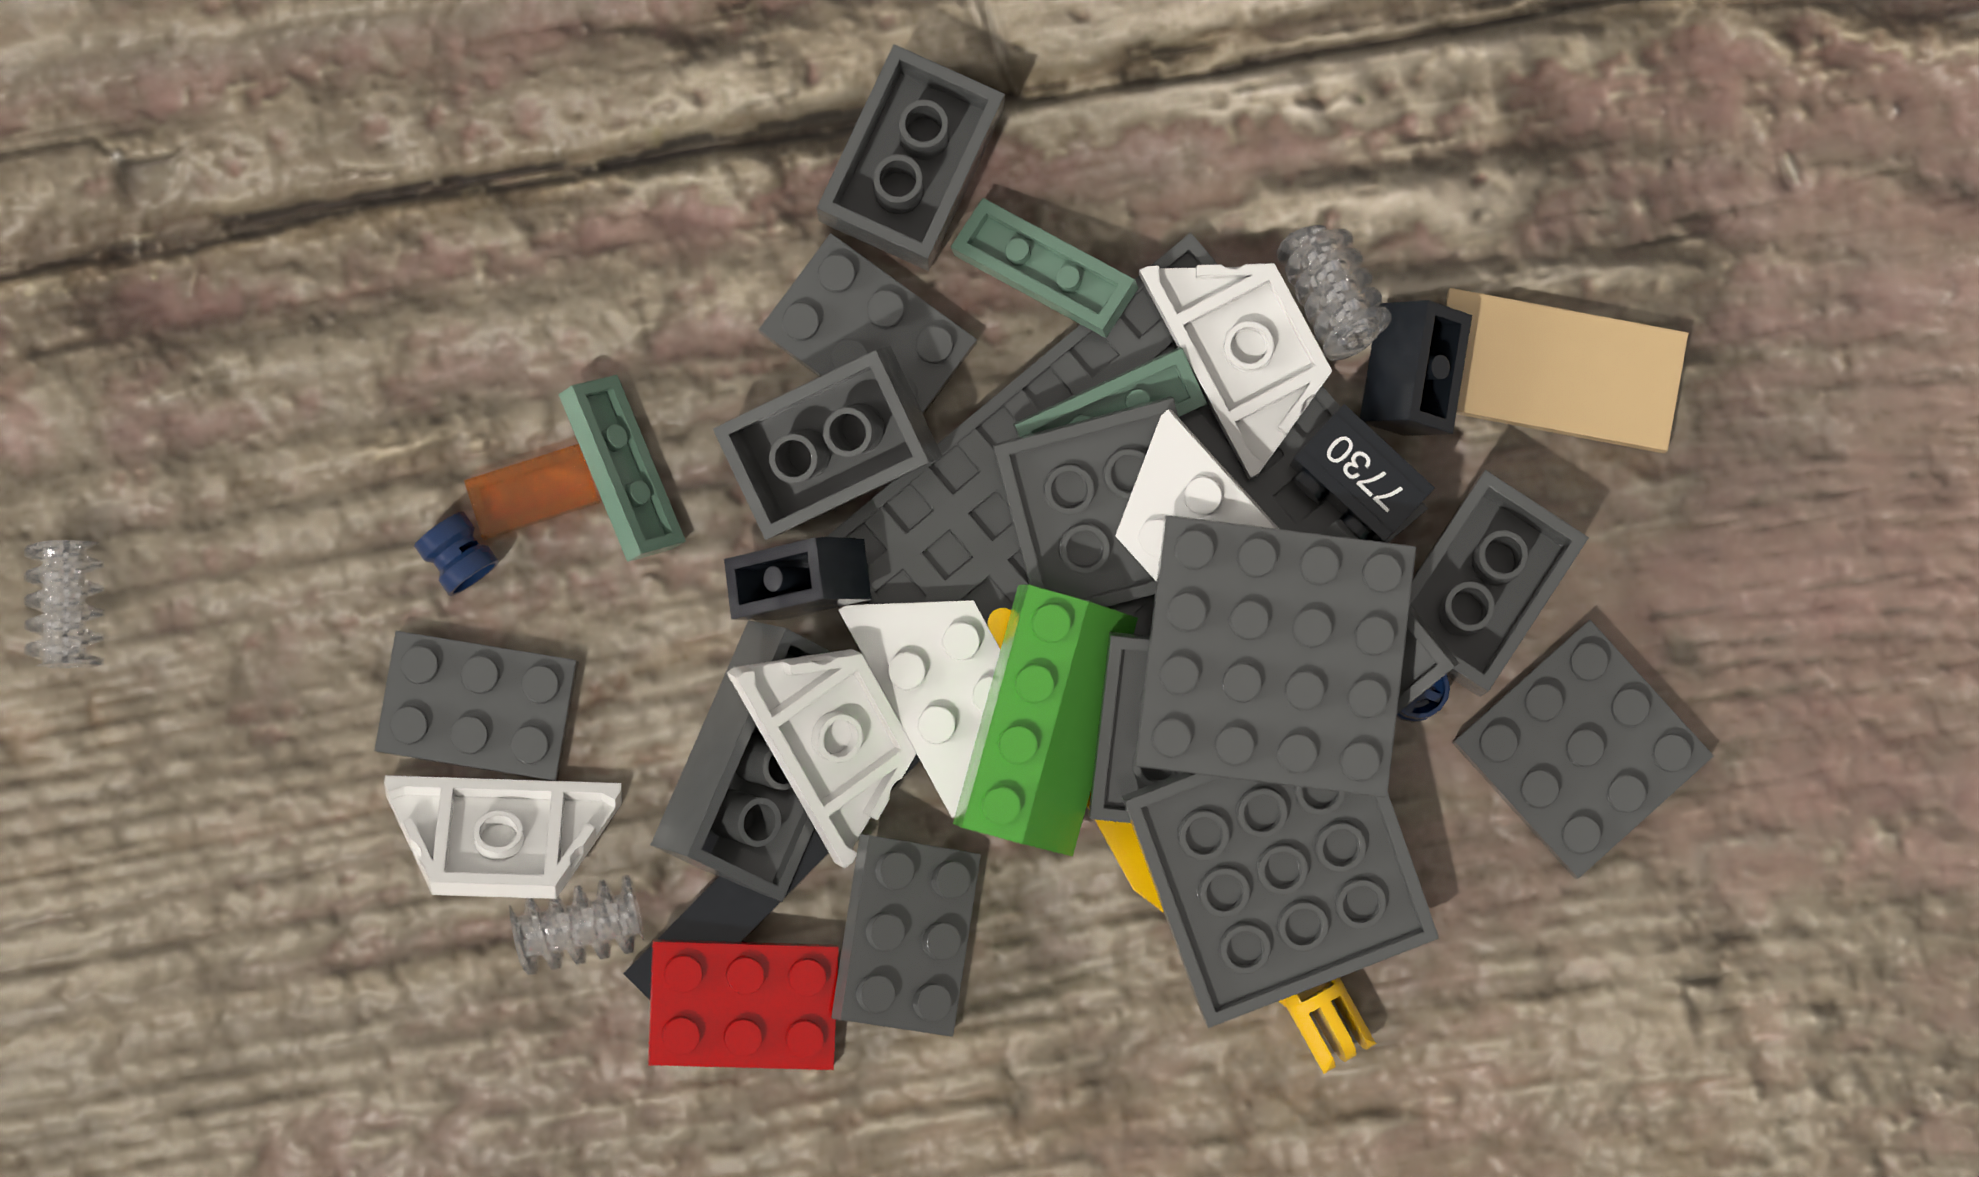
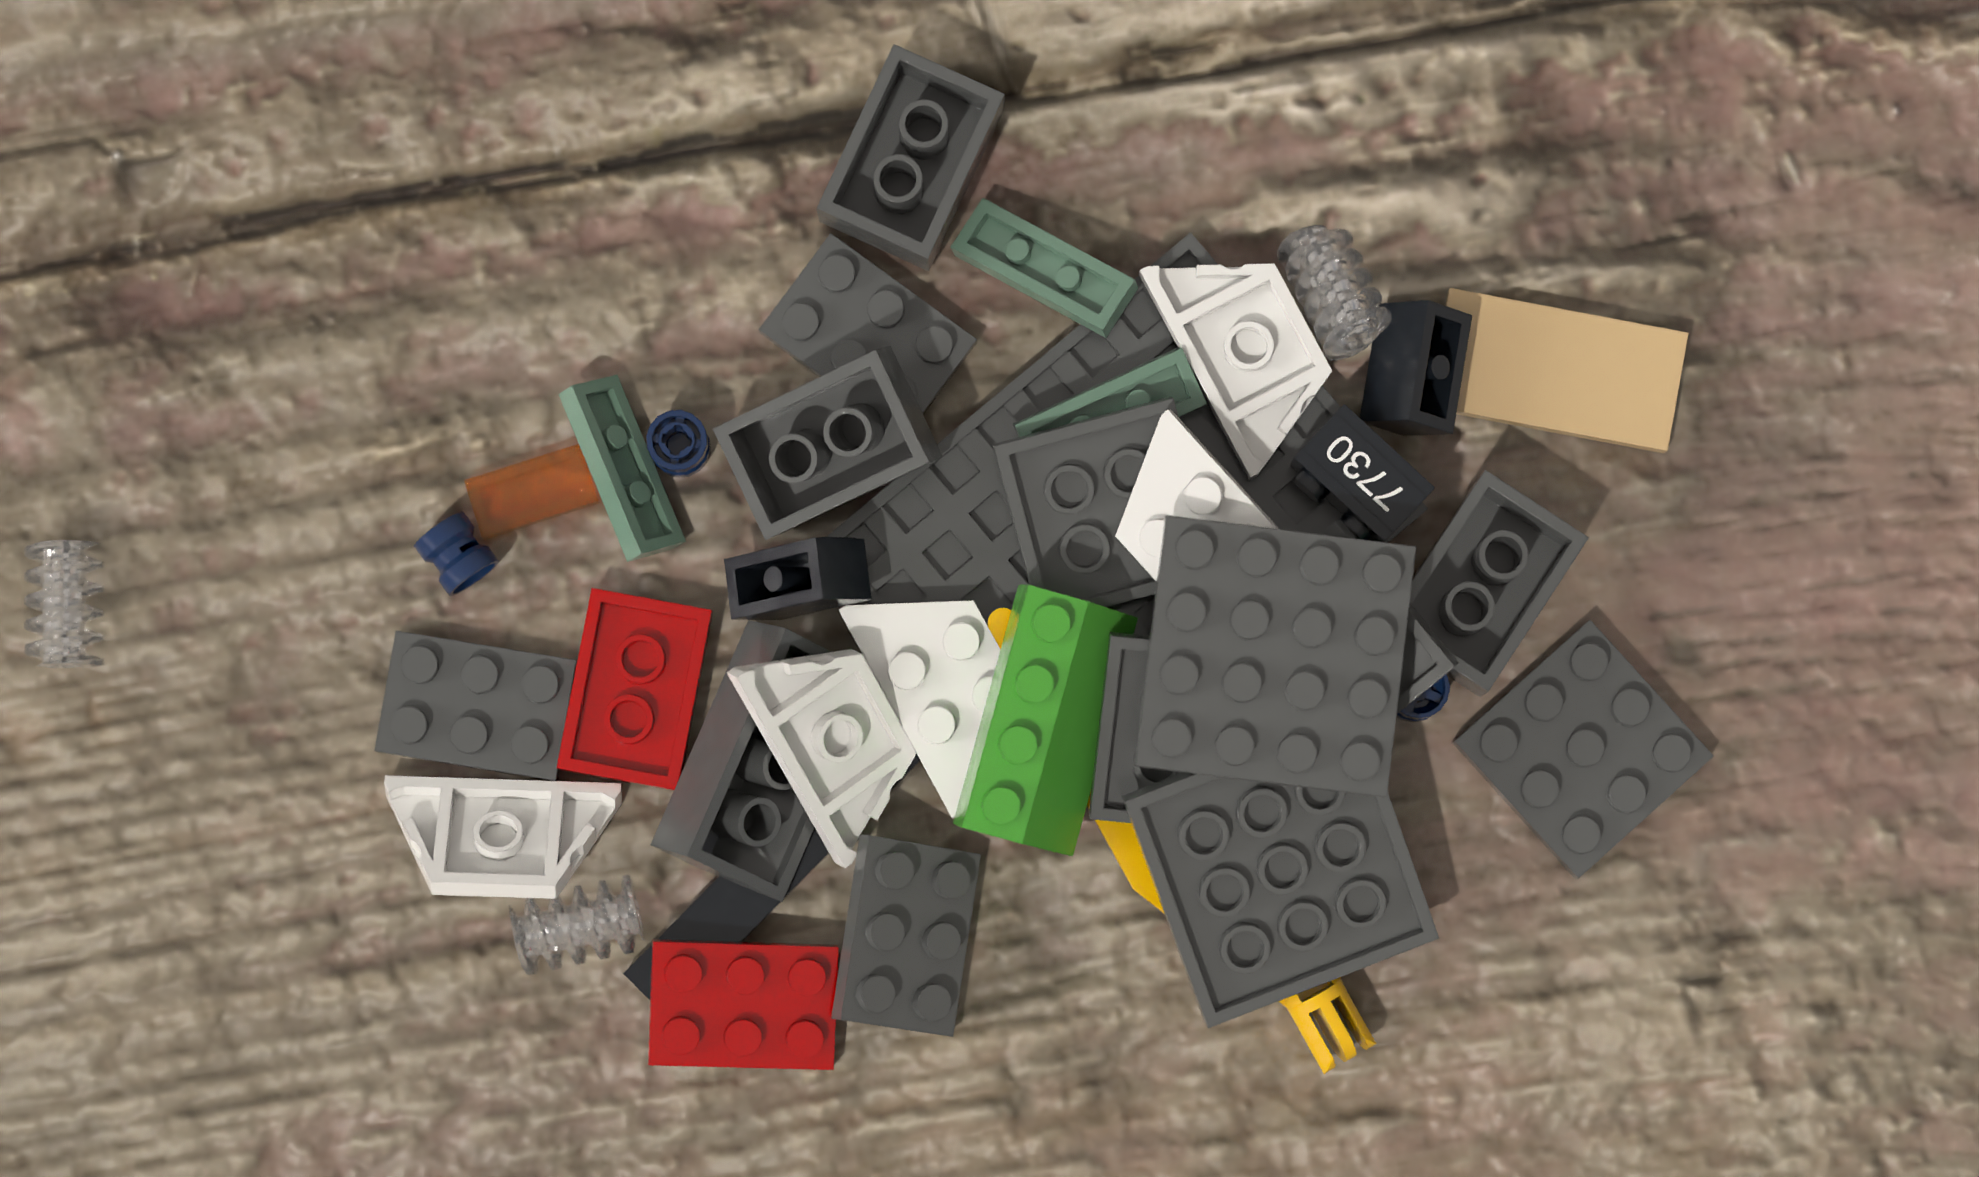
none -> red plate [556,588,713,791]
none -> dark blue wheel [646,410,711,478]

